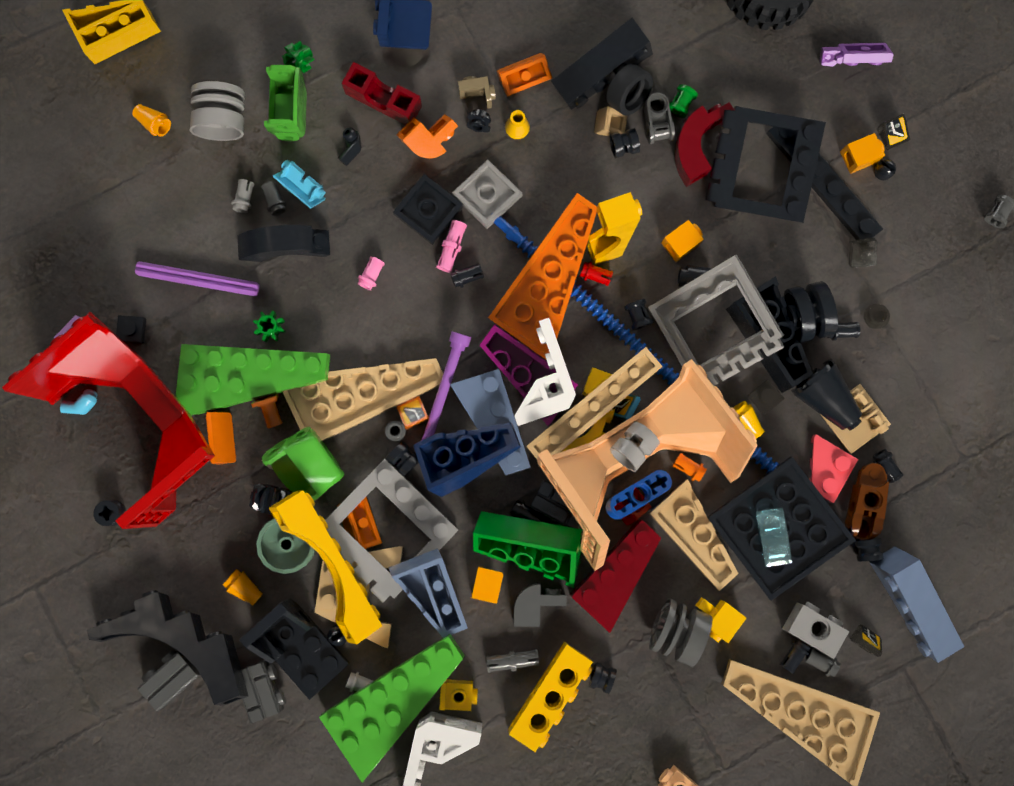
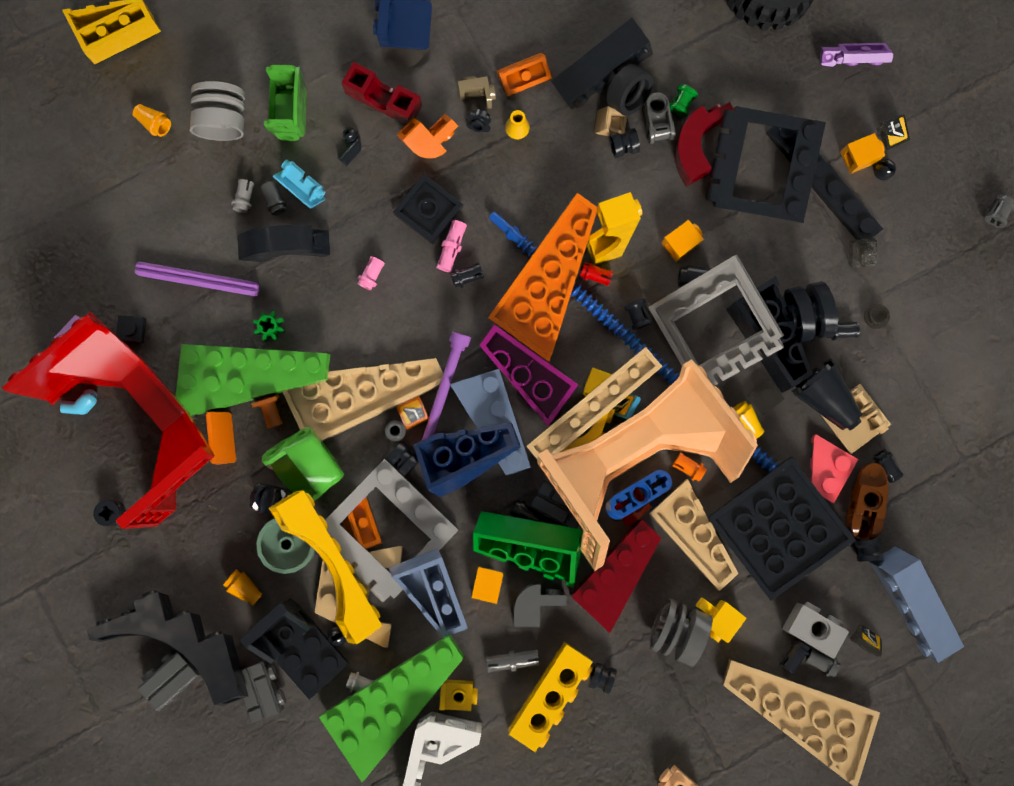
green gear [282,41,314,73] -> none
light grey plate [452,159,523,229] -> none
white bracket [515,318,576,426] -> none
light grey wheel [610,422,660,472] -> none
clear light blue slope [756,508,792,567] -> none

